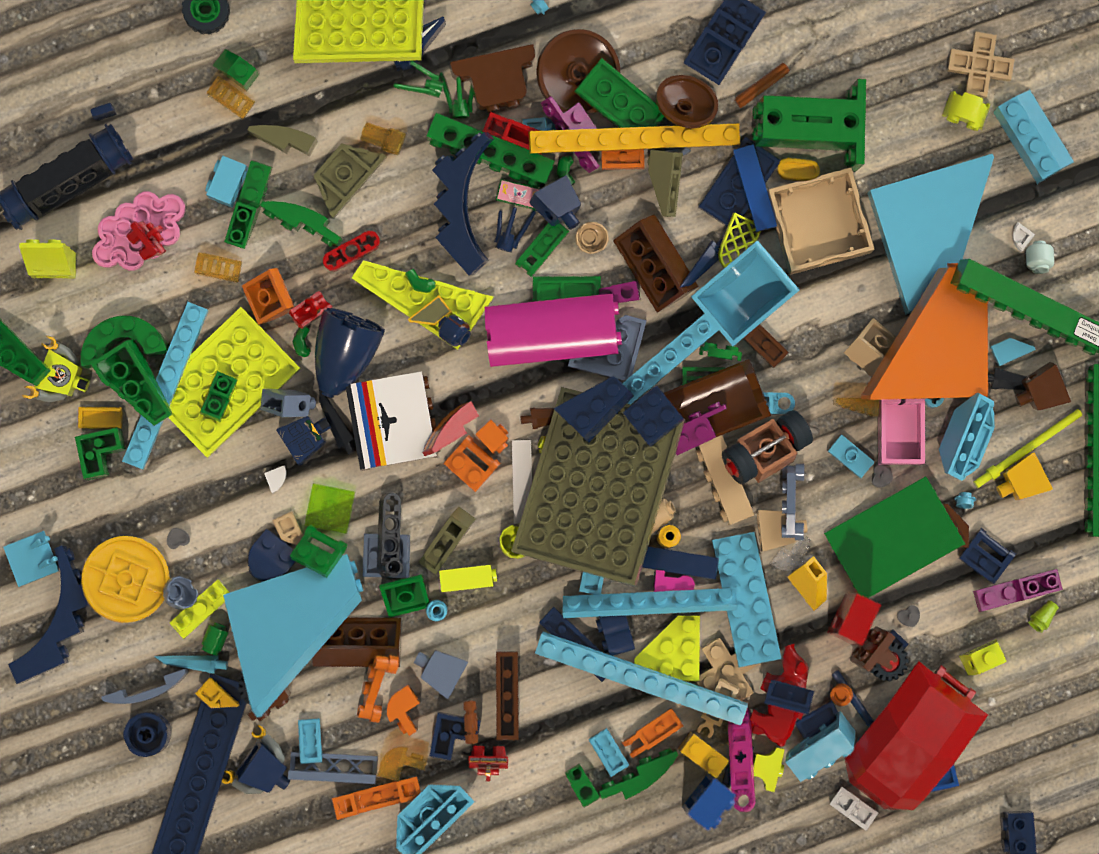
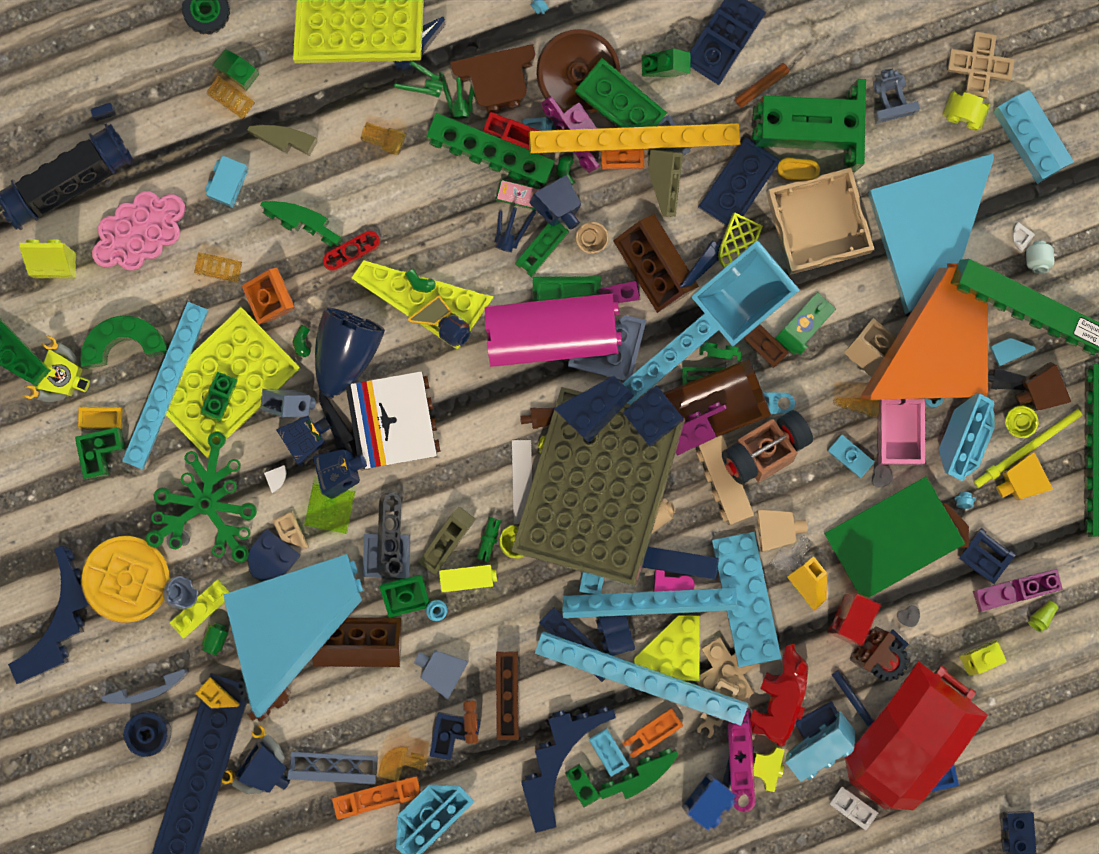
medium azure plate [3,531,59,587] -> none
green wedge [90,339,173,426] -> none
red hips [126,221,166,260] -> none
medium azure bar [154,655,228,674] -> none
green slope [224,160,273,249] -> none
red hips [289,291,332,329] -> none
green plate [290,525,347,578] -> none
medium azure plate [298,718,322,764] -> none
olive wing [314,143,387,219] -> none
orange plate [357,655,399,723] -> none
orange brick [387,685,421,736] -> none
slope [422,401,479,456] -> none
dark blue arch [432,132,494,276] -> none
orange plate [443,435,501,492] -> none
red hips [469,746,508,782] -> none
orange brick [475,420,509,454] -> none
reddish brown dish [656,75,718,128] -> none
yellow brick [657,525,681,548] -> none
yellow brick [678,731,729,778] -> none
blue tile [733,144,777,233] -> none
dark blue hinge [764,680,815,715] -> none
sand blue plate [782,464,804,540] -> none
orange tile [830,683,853,706] -> none
none -> green plant [146,431,257,563]
none -> dark blue torso [313,450,367,499]
none -> green pin [476,517,502,562]
none -> dark blue arch [521,706,616,833]
none -> green slope [642,48,690,77]
none -> door [775,292,836,356]
none -> sand blue tile [873,68,920,124]
none -> neon yellow hair [1005,405,1039,438]

